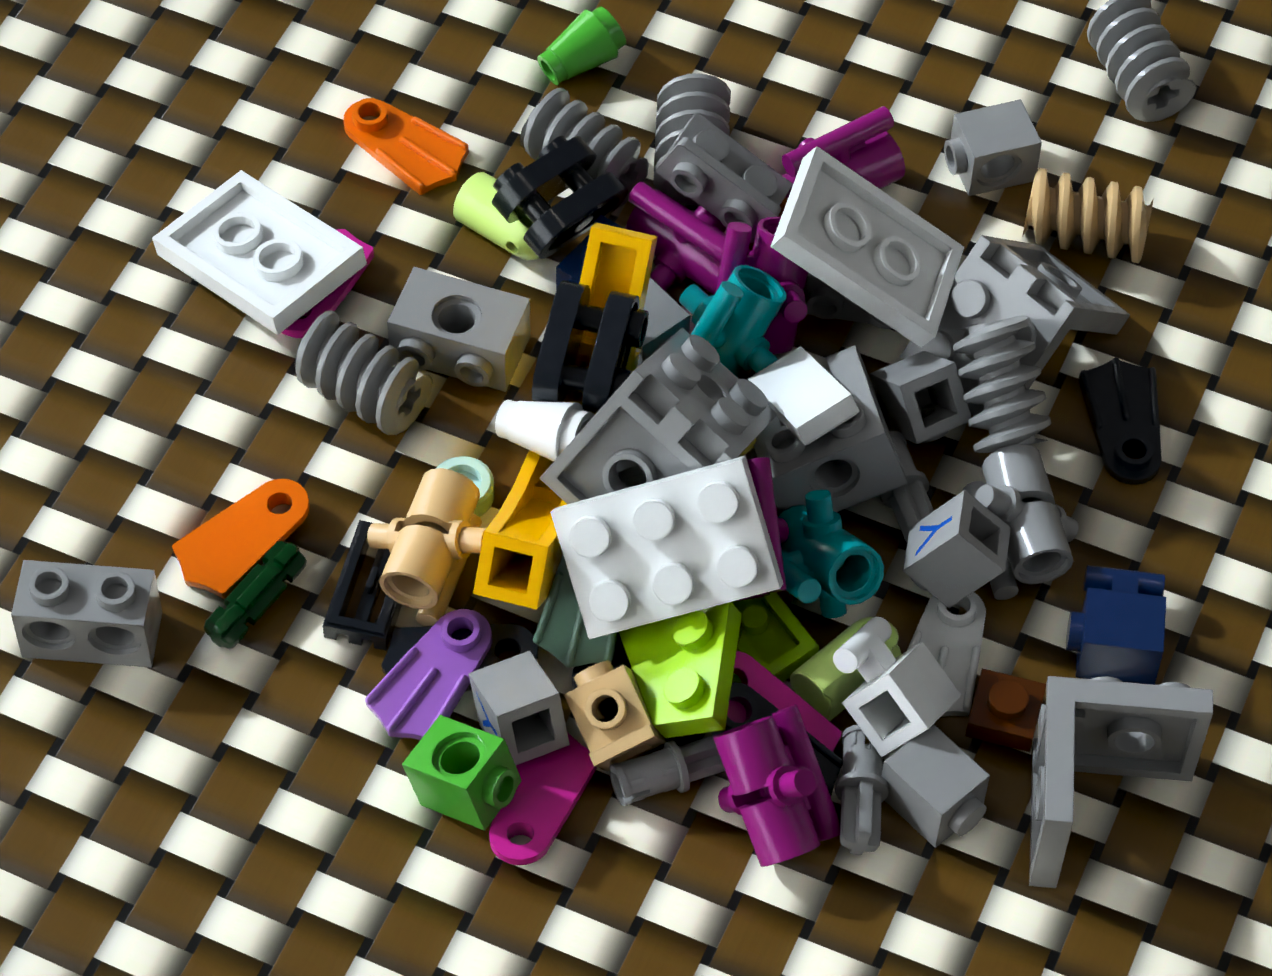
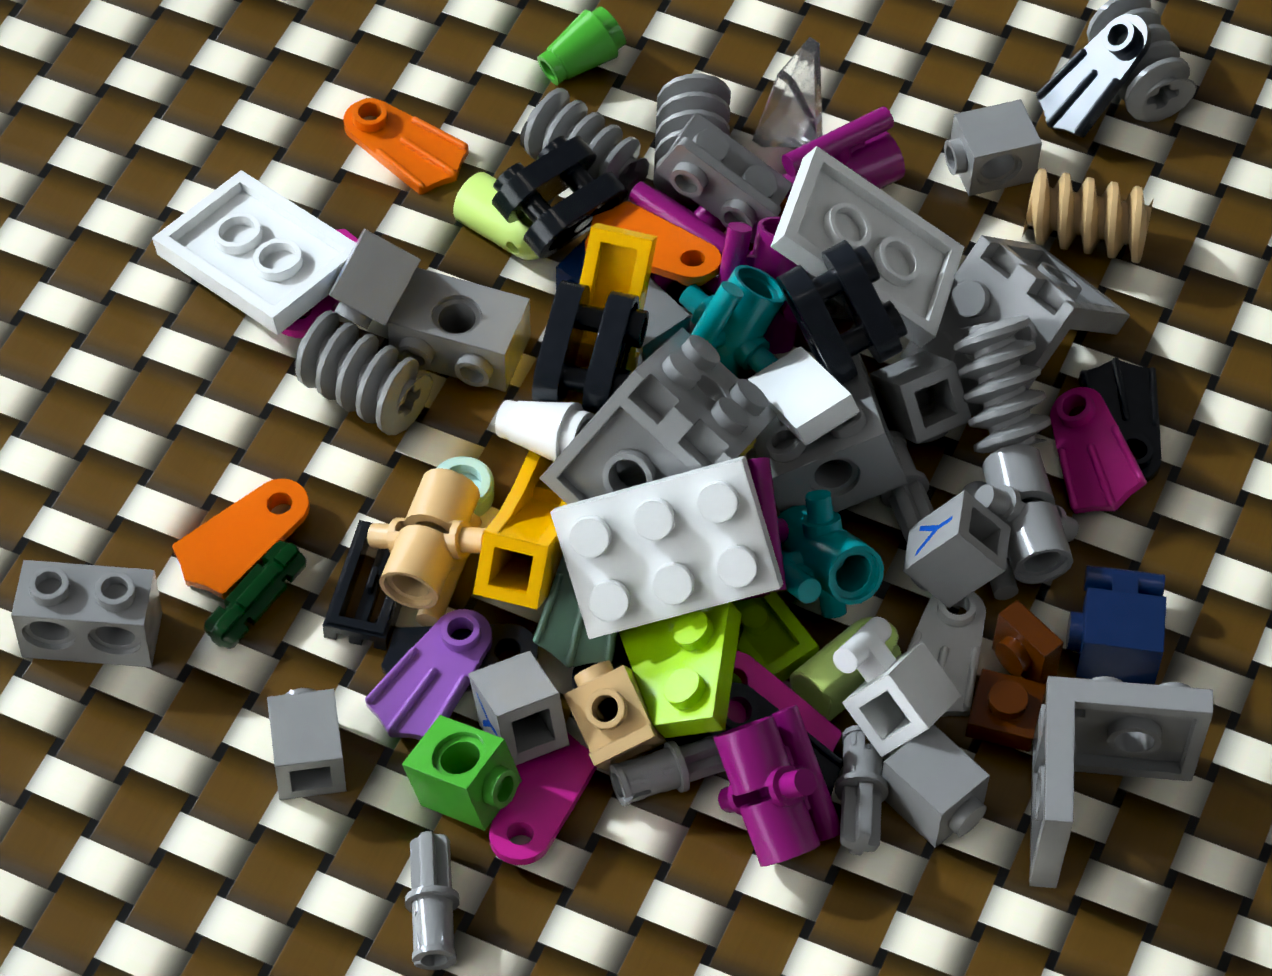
none -> light grey brick [267,688,347,800]
none -> light grey brick [329,228,421,329]
none -> light grey axle [405,831,460,970]
none -> orange piece [585,201,721,287]
none -> clear slope [752,37,823,147]
none -> black brick [777,240,908,385]
none -> reddish brown plate [992,599,1064,684]
none -> piece [1036,14,1151,138]
none -> dark pink piece [1050,387,1147,514]

